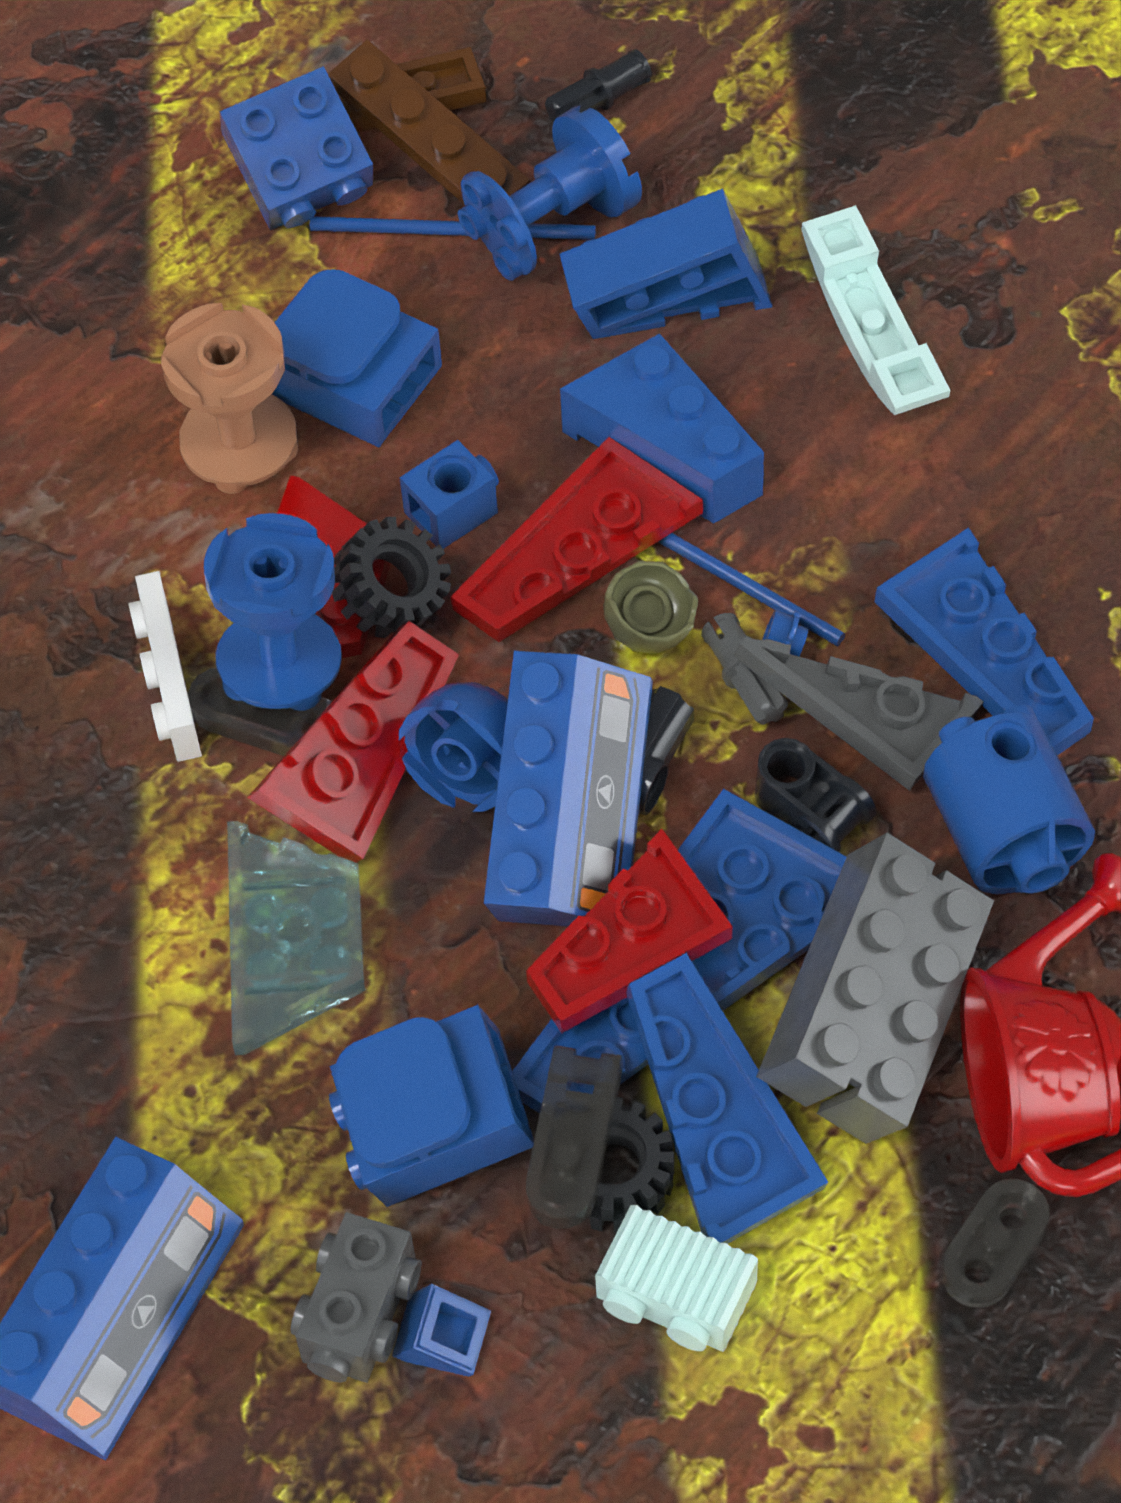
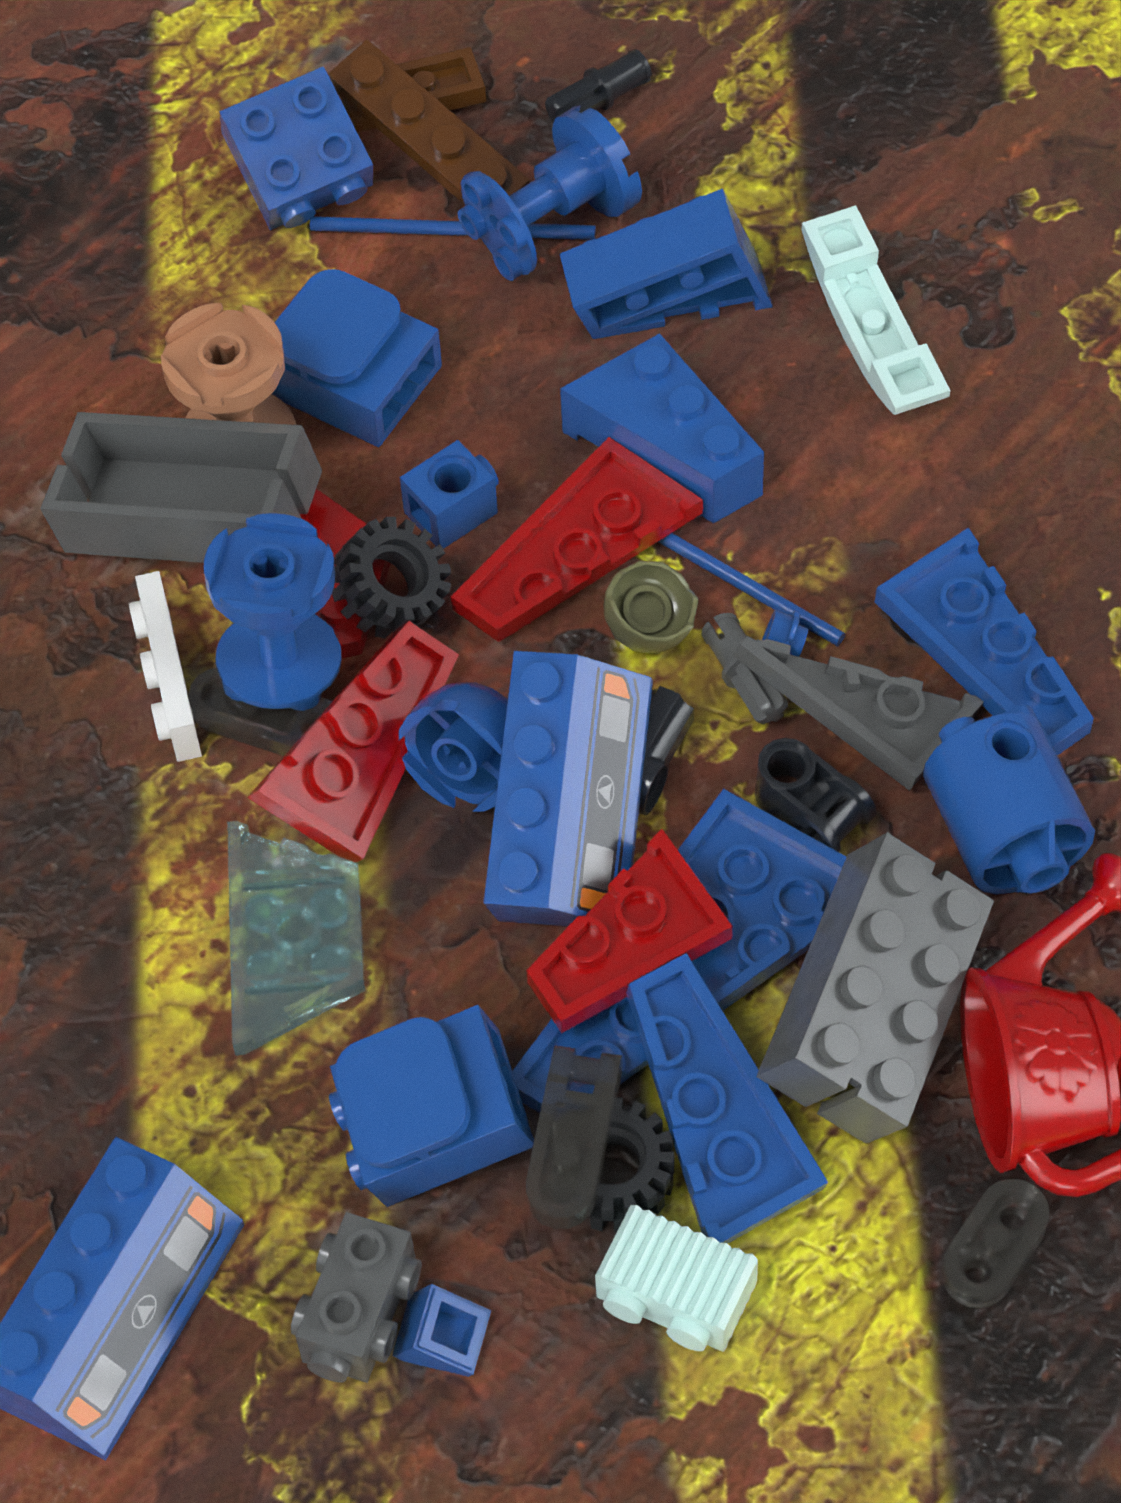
none -> dark grey piece [40,412,322,563]

